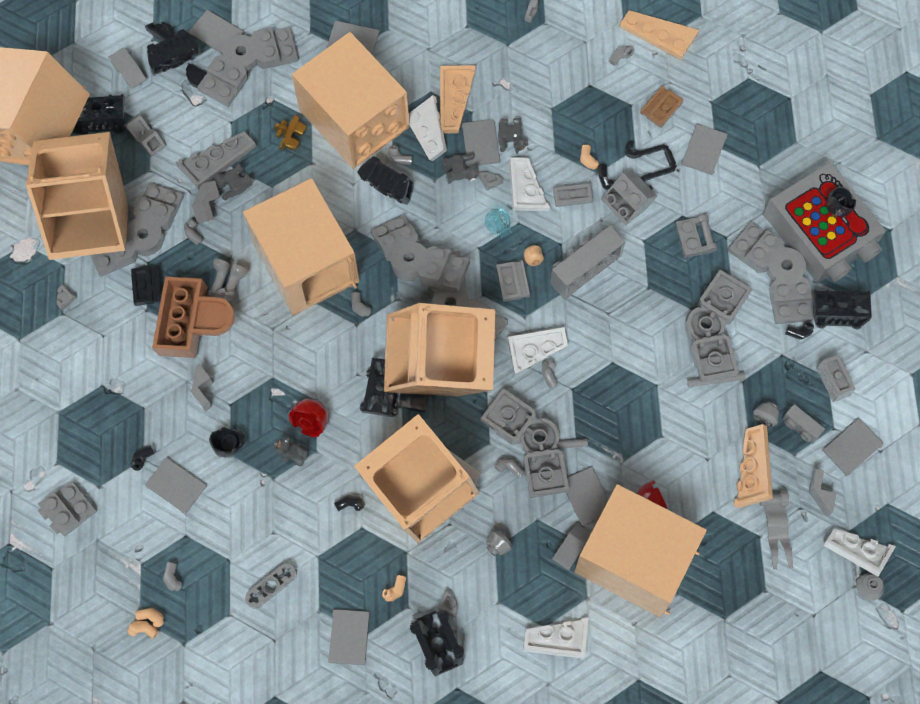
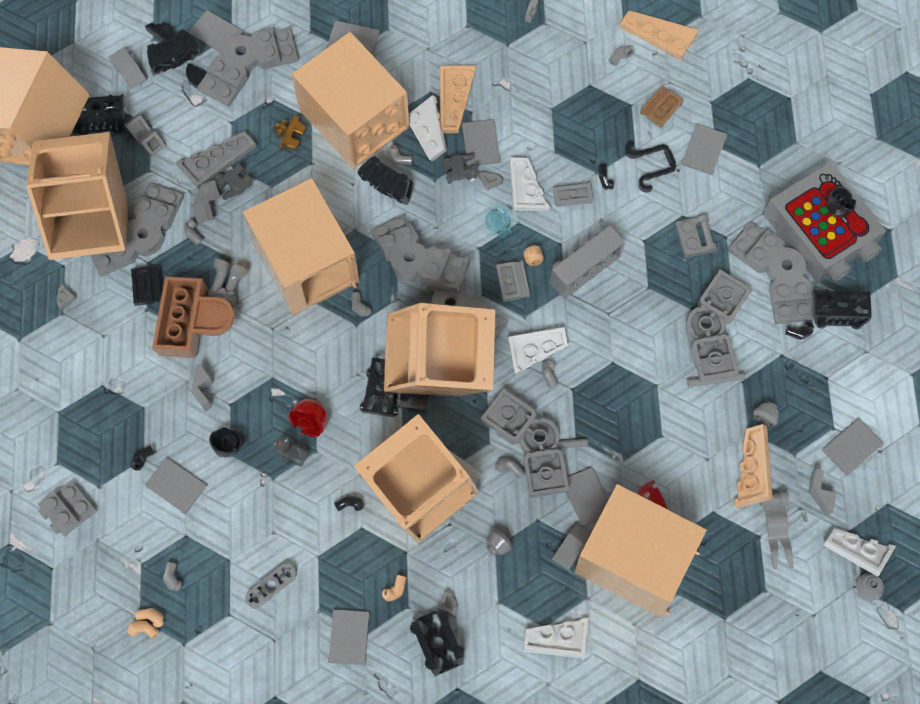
dark grey animal [498,118,529,154] -> none
light nougat arm [580,145,599,170] -> none
light grey slope [601,170,657,225] -> none
light grey piece [782,404,825,444] -> none
light grey panel [816,355,856,403] -> none

